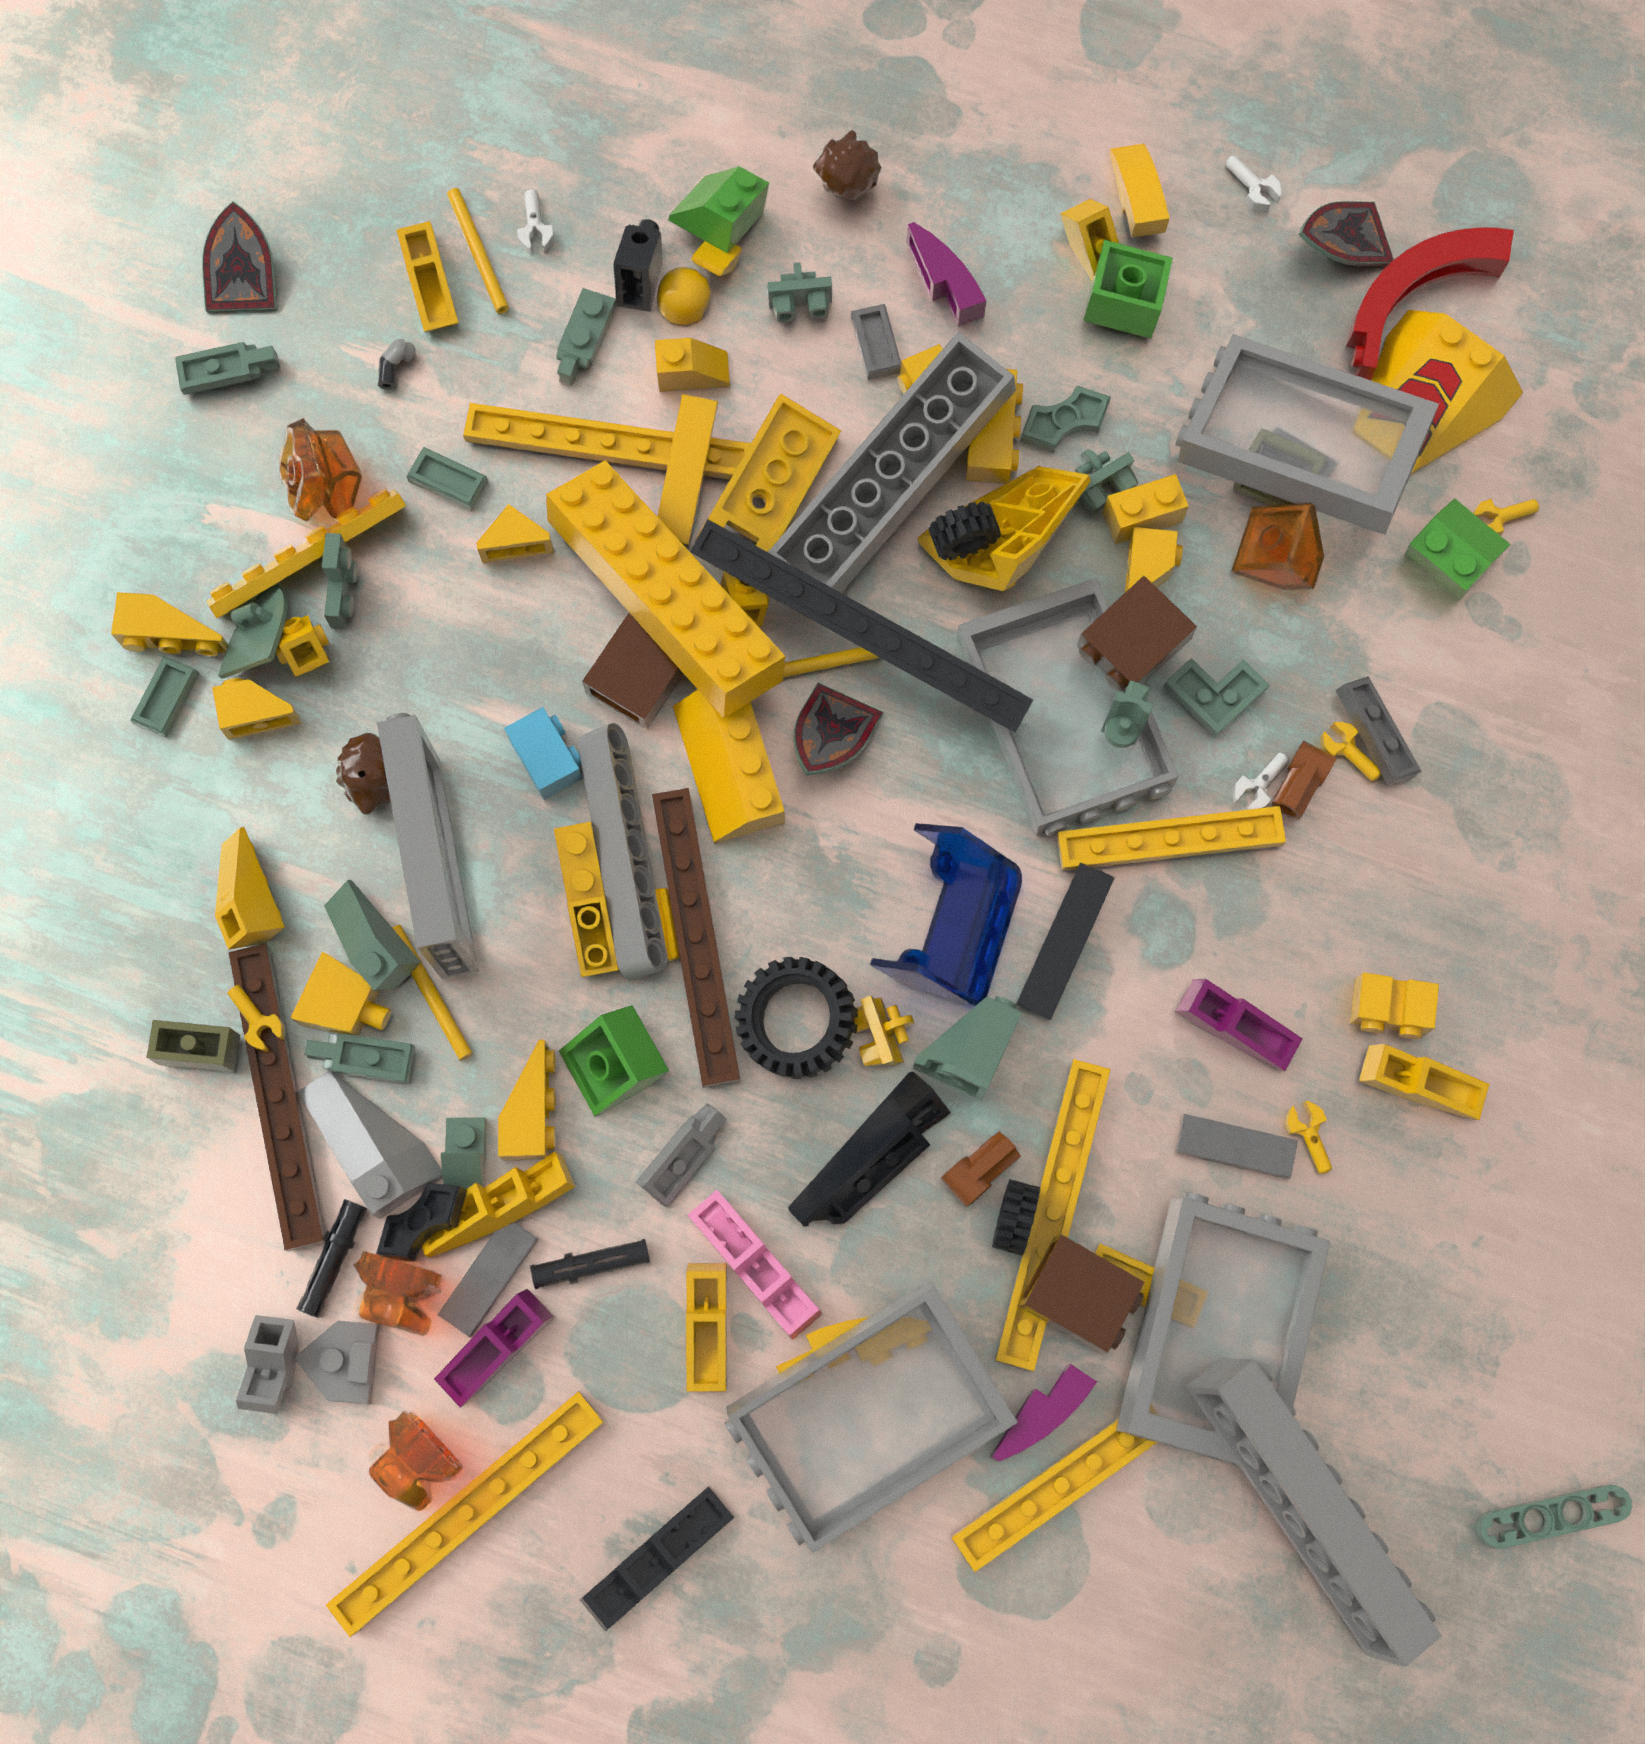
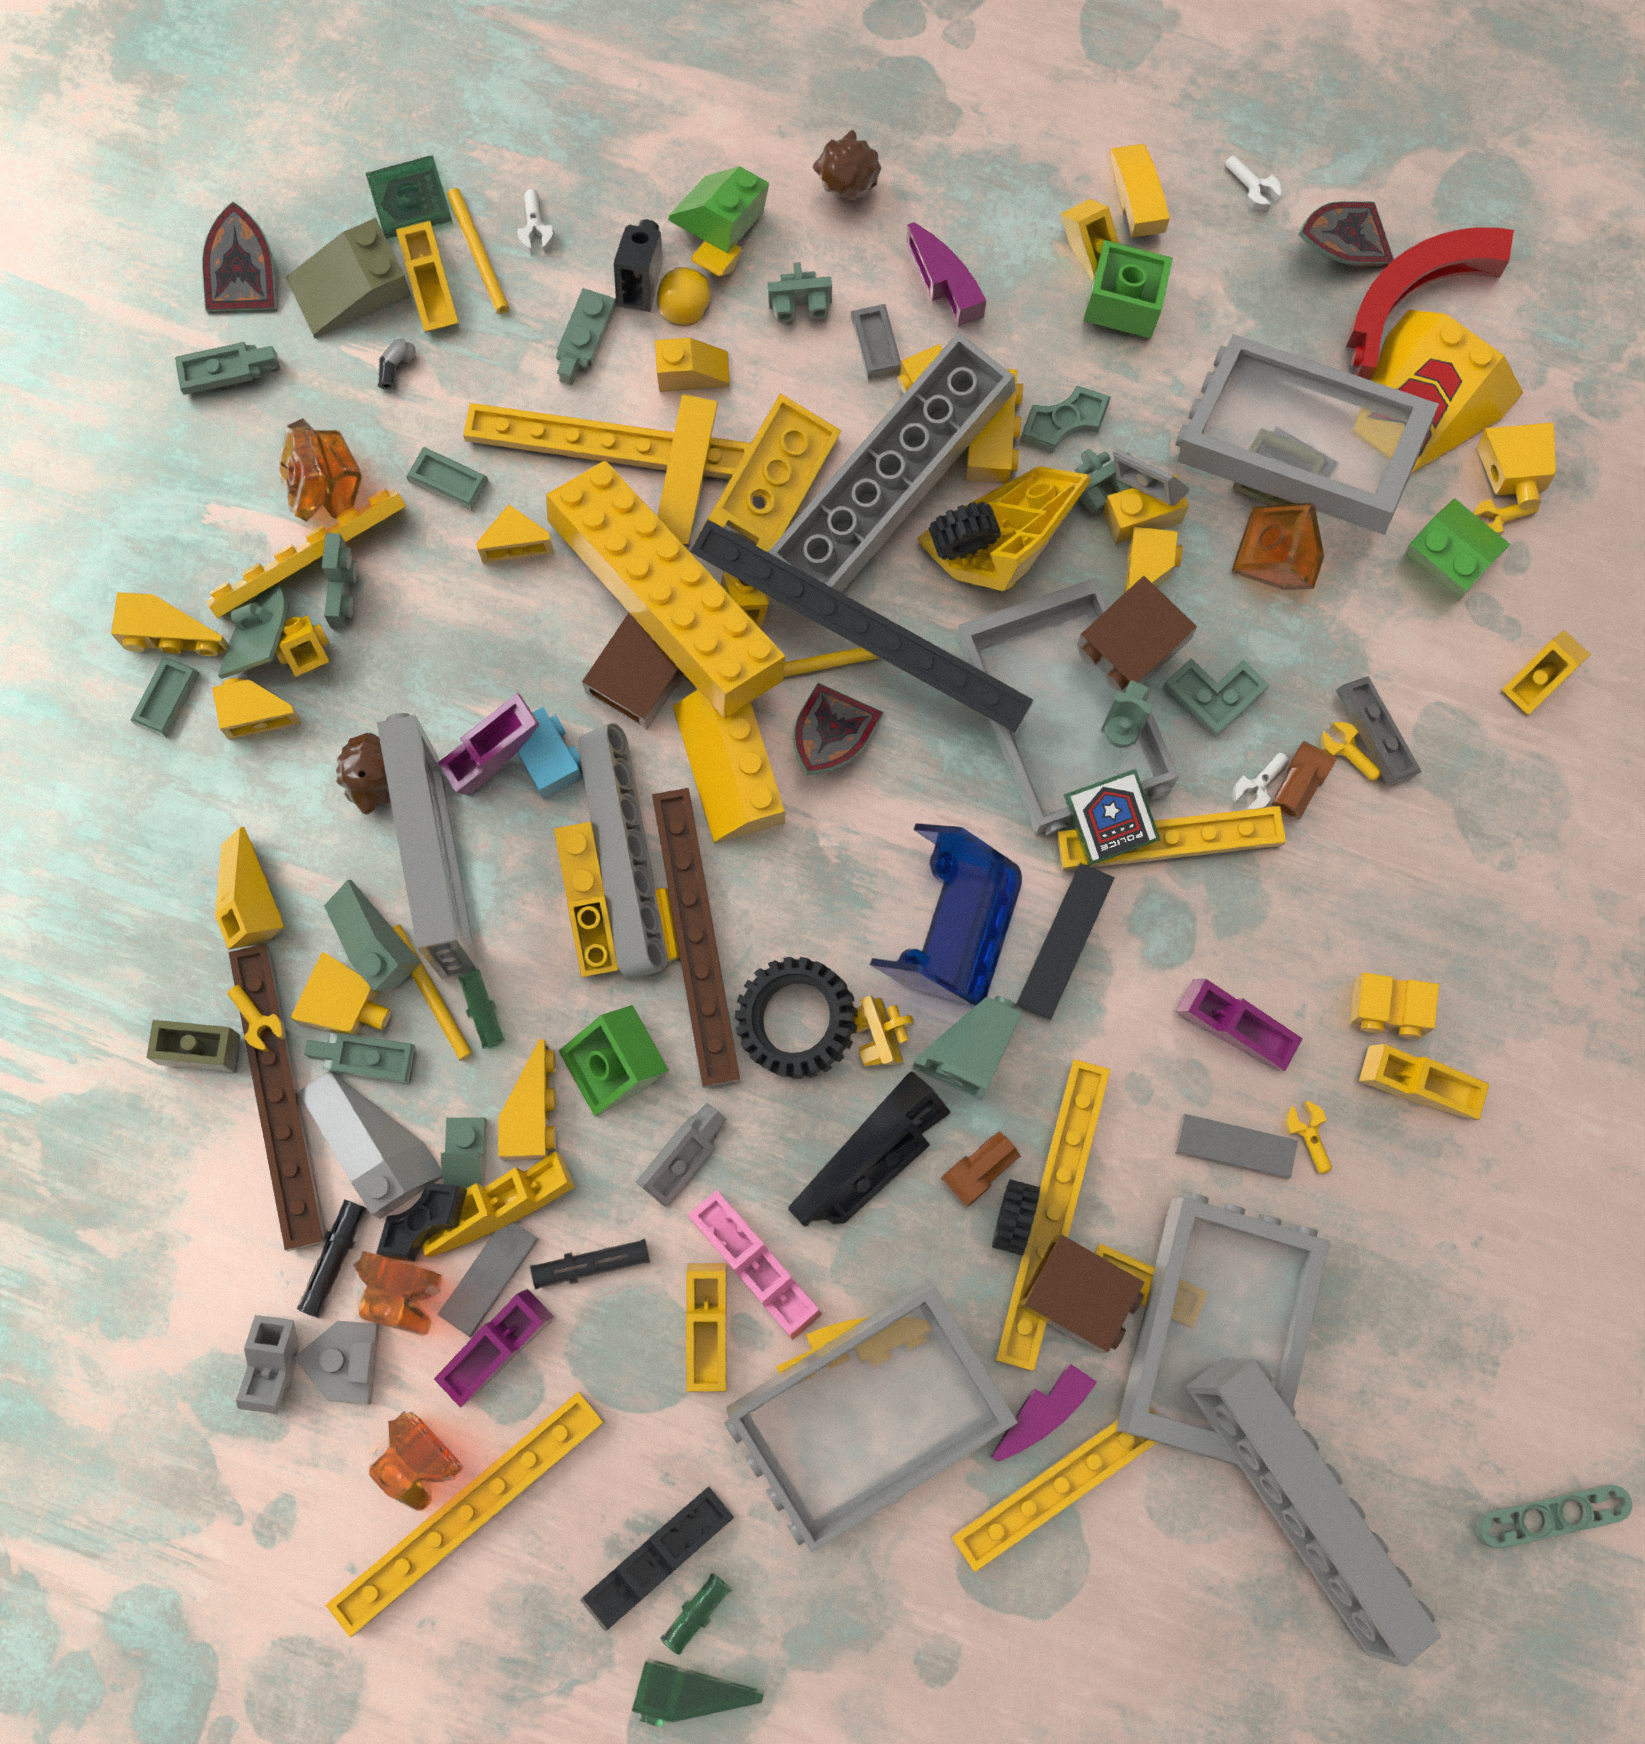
none -> olive slope [286,218,411,338]
none -> clear green tile [366,155,452,239]
none -> magenta slope [438,693,539,796]
none -> clear green pin [457,970,506,1049]
none -> clear green slope [632,1658,765,1727]
none -> clear green pin [660,1573,732,1655]
none -> tile [1063,769,1160,866]
none -> light grey slope [1113,449,1189,506]
none -> yellow torso [1476,422,1556,510]
none -> yellow slope [1502,630,1591,715]

